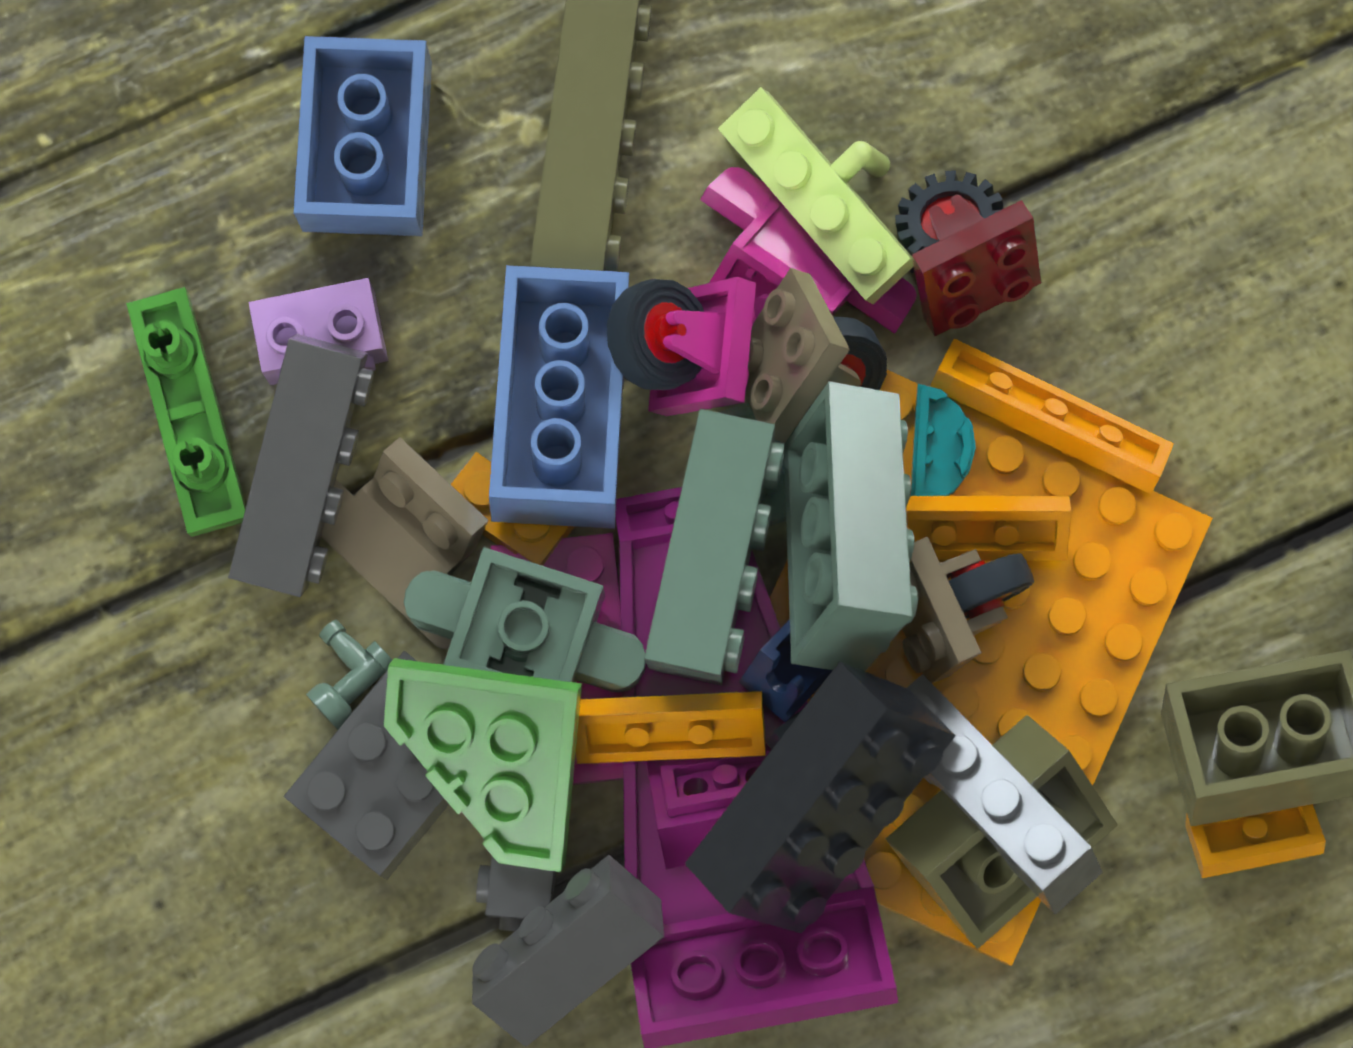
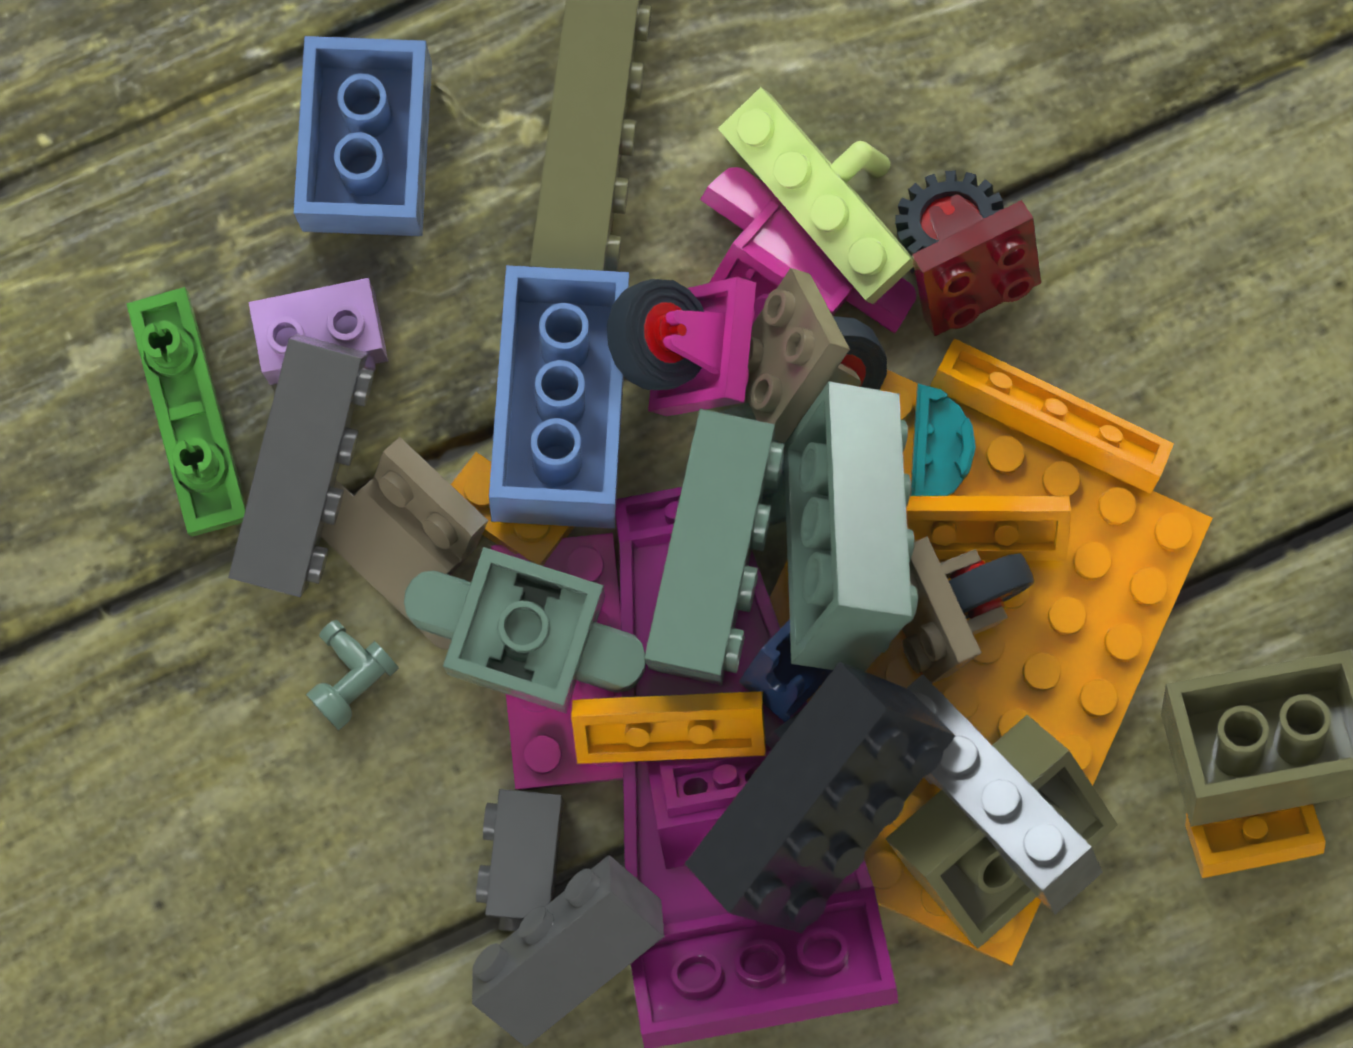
dark grey brick [283,651,449,880] -> none
bright green plate [384,658,582,872] -> none

